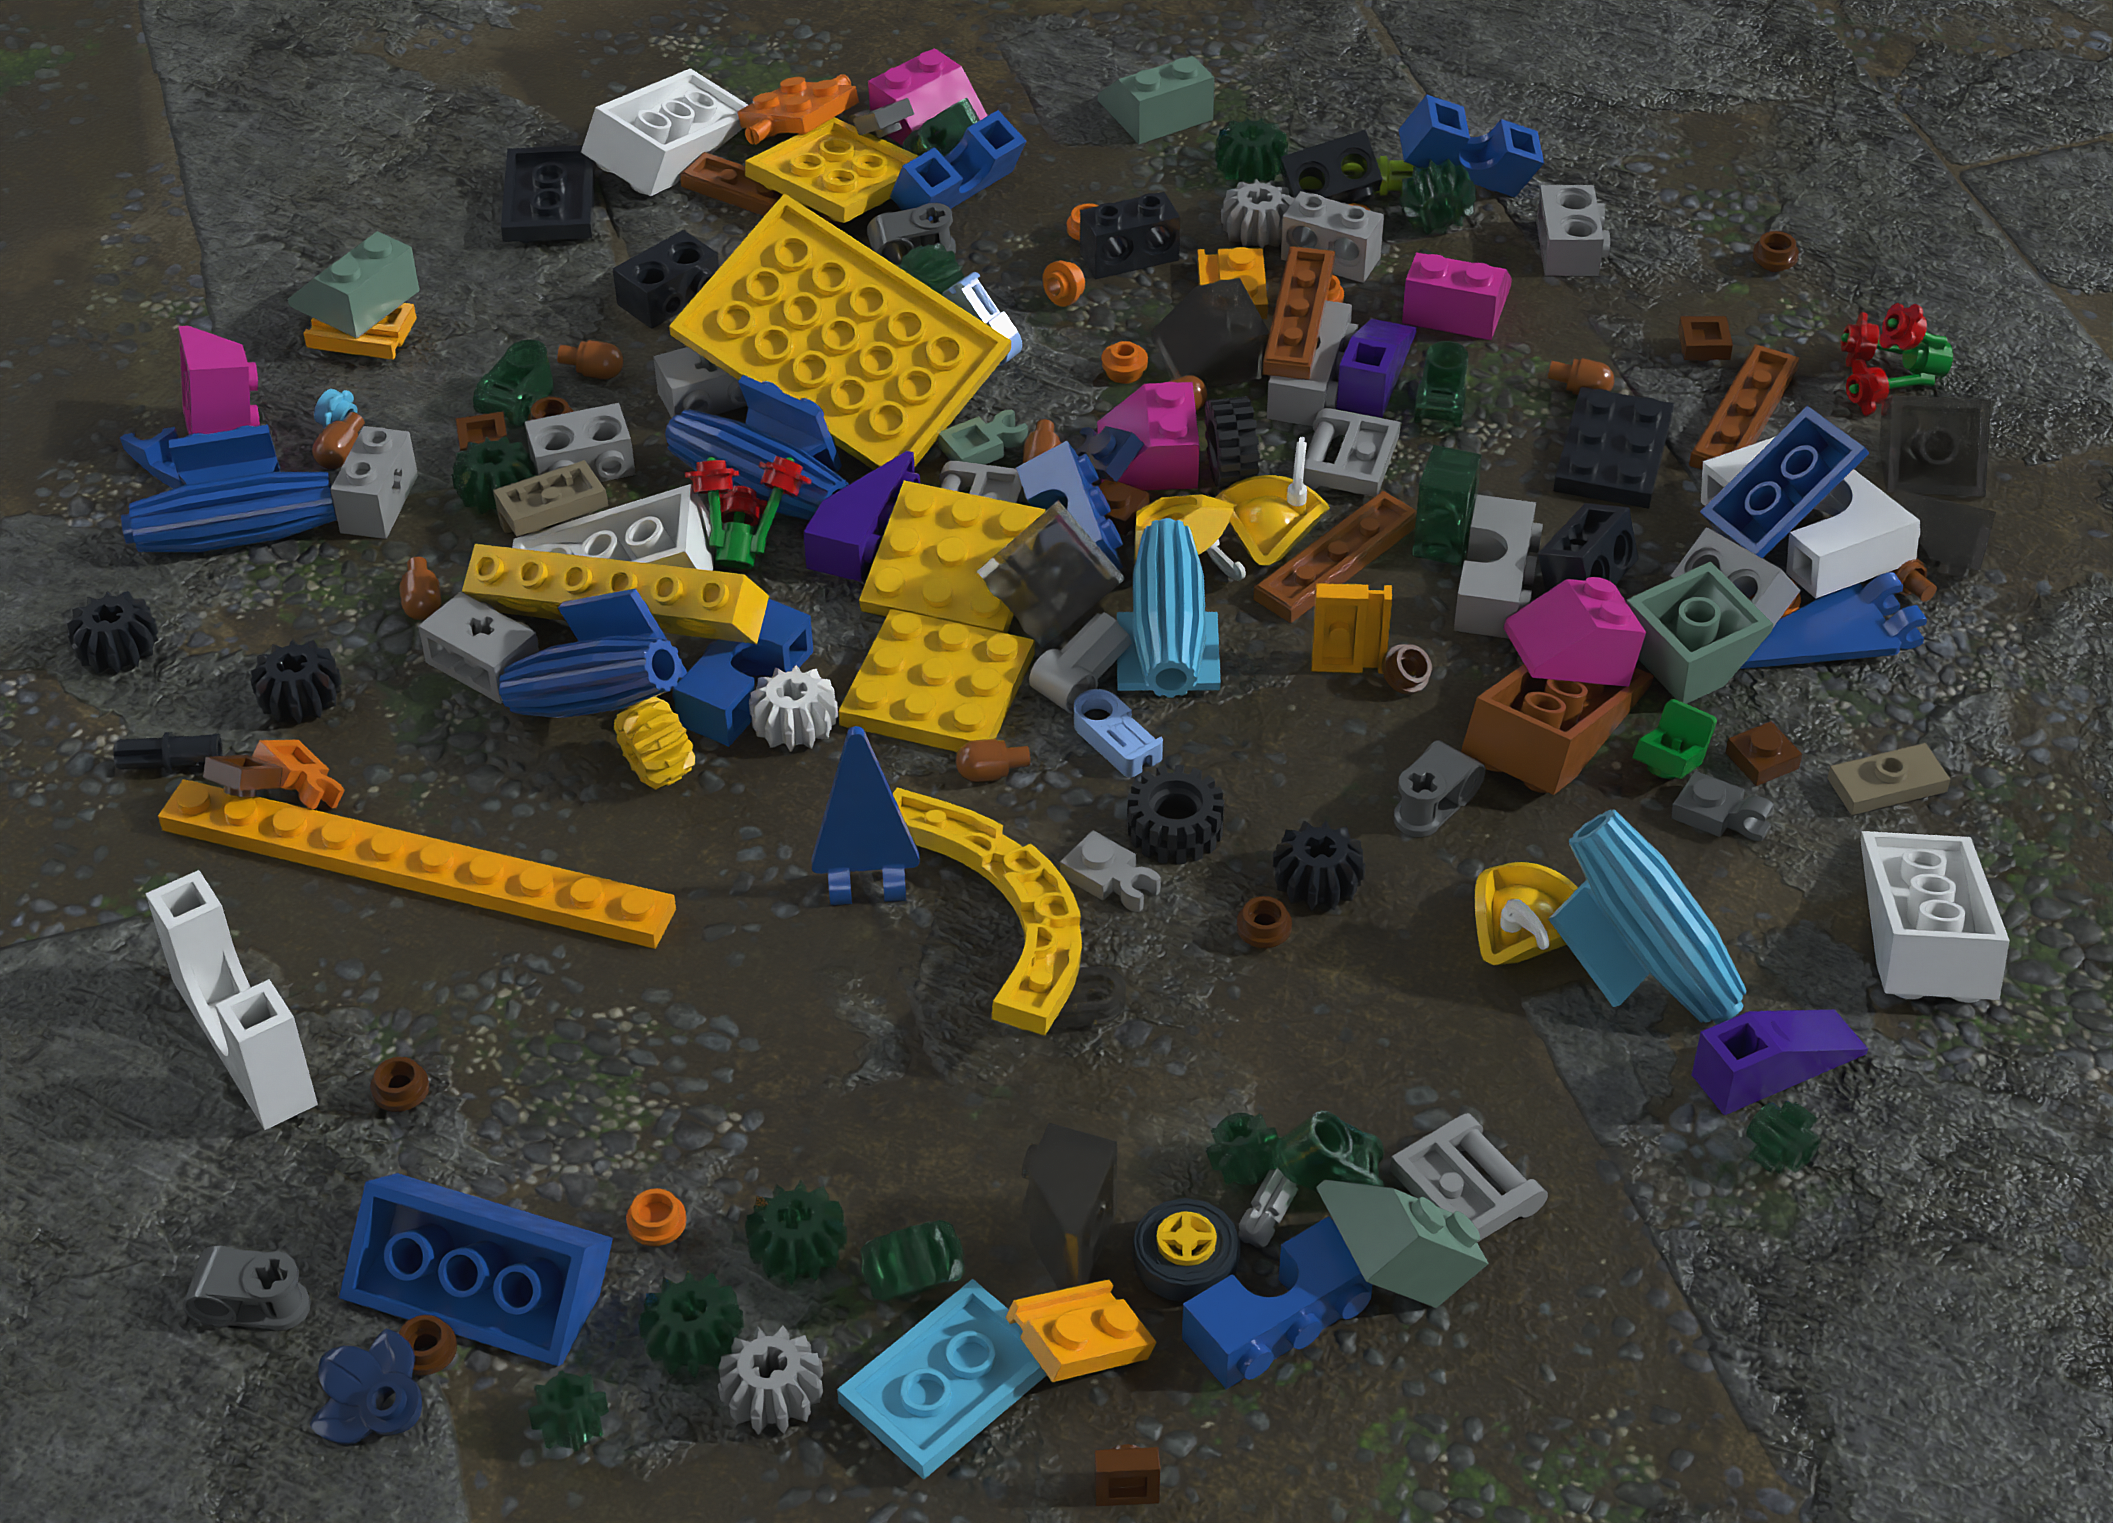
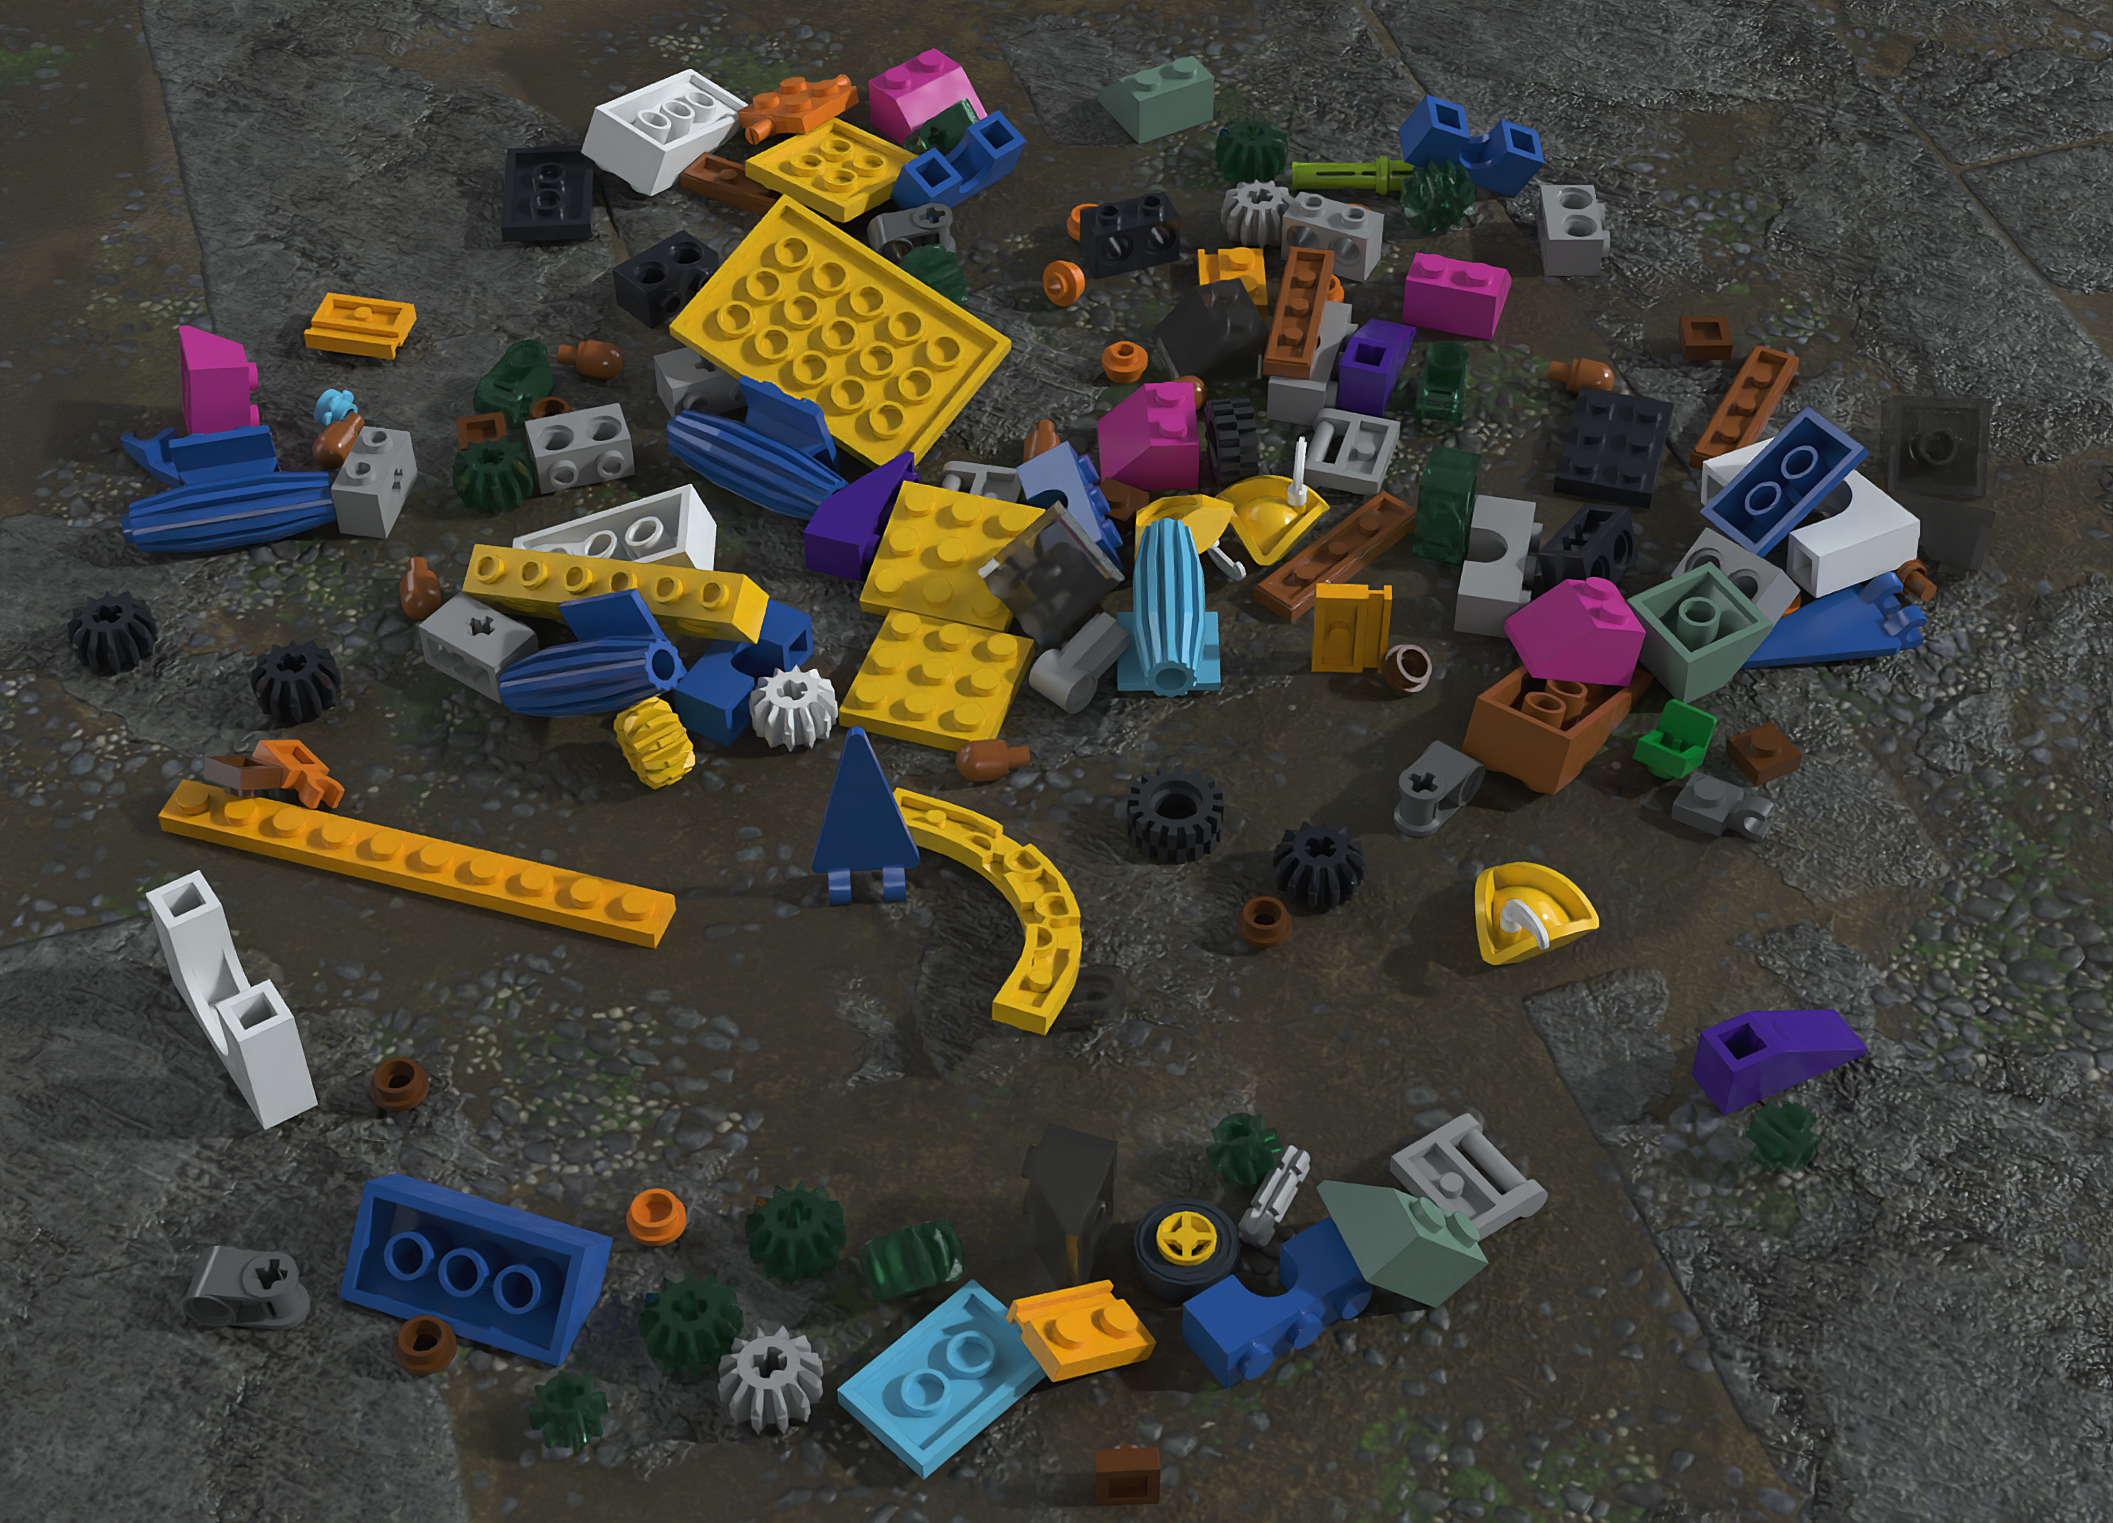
black axle [113,732,223,773] -> none
sand green slope [288,231,420,338] -> none
dark blue plate [310,1329,422,1445] -> none
dark tan bracket [493,460,609,537] -> none
plant [685,456,812,569] -> none
dark grey plate [848,98,914,138] -> none
sand green plate [938,409,1028,465] -> none
light blue piece [942,272,1022,366] -> none
light grey plate [1060,830,1161,912] -> none
dark blue plate [1074,426,1144,483] -> none
light blue piece [1074,689,1163,778] -> none
clear green piece [1273,1110,1385,1193] -> none
black brick [1279,129,1383,204] -> none
medium azure plate [1548,809,1747,1025] -> none
reddish brown plate [1753,231,1799,272] -> none
dark tan plate [1827,743,1951,815] -> none
red plant [1841,303,1953,415] -> none
white slope [1860,831,2010,1003] -> none

